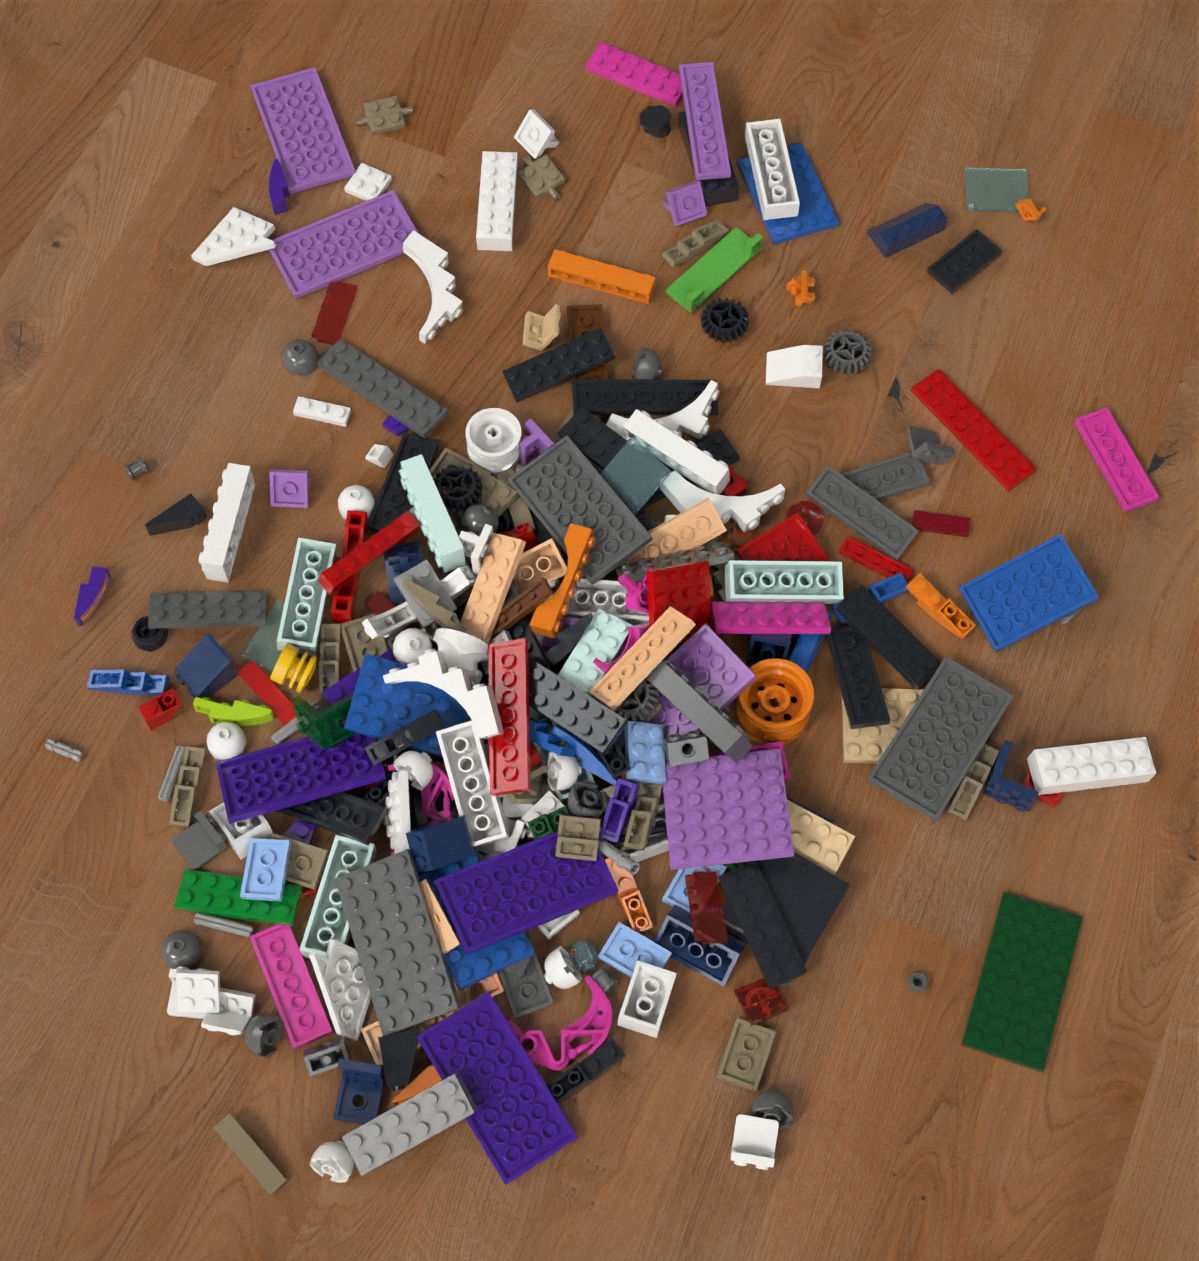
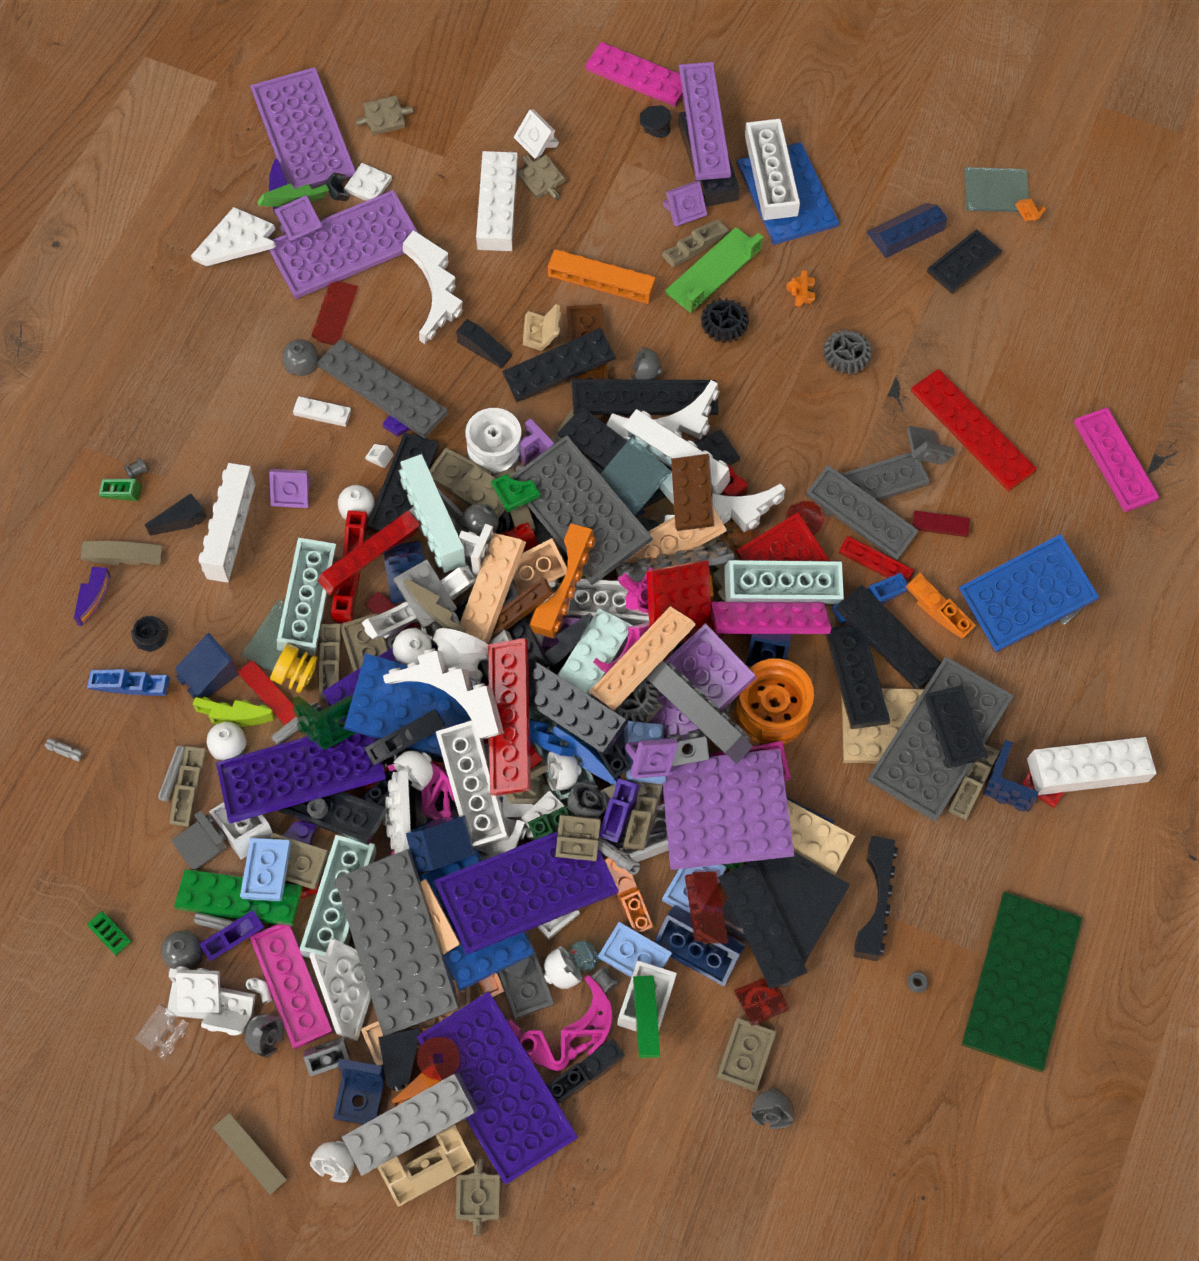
red slope [138,688,183,730] -> none
dark grey plate [148,591,266,629] -> none
black gear [433,463,483,513] -> none
white bracket [731,1114,779,1170] -> none
white slope [765,345,823,388] -> none
blue slope [790,611,832,673] -> none
none -> dark tan slope [80,541,162,566]
none -> green slope [87,911,131,956]
none -> green slope [98,479,141,501]
none -> clear plate [135,1004,189,1060]
none -> dark purple slope [199,910,264,961]
none -> white arm [246,978,272,1004]
none -> bright green slope [257,183,329,207]
none -> medium lavender bracket [275,195,323,243]
none -> dark grey tile [307,798,328,819]
none -> black bracket [324,172,350,201]
none -> tan bracket [378,1125,475,1207]
none -> clear red plate [417,1037,460,1081]
none -> black slope [456,319,512,369]
none -> dark tan plate [456,1159,500,1236]
none -> green tile [490,474,541,513]
none -> medium lavender bracket [625,738,678,779]
none -> green slope [633,975,660,1058]
none -> reddish brown plate [671,454,715,531]
none -> black arch [853,836,898,961]
none -> black plate [924,685,988,768]

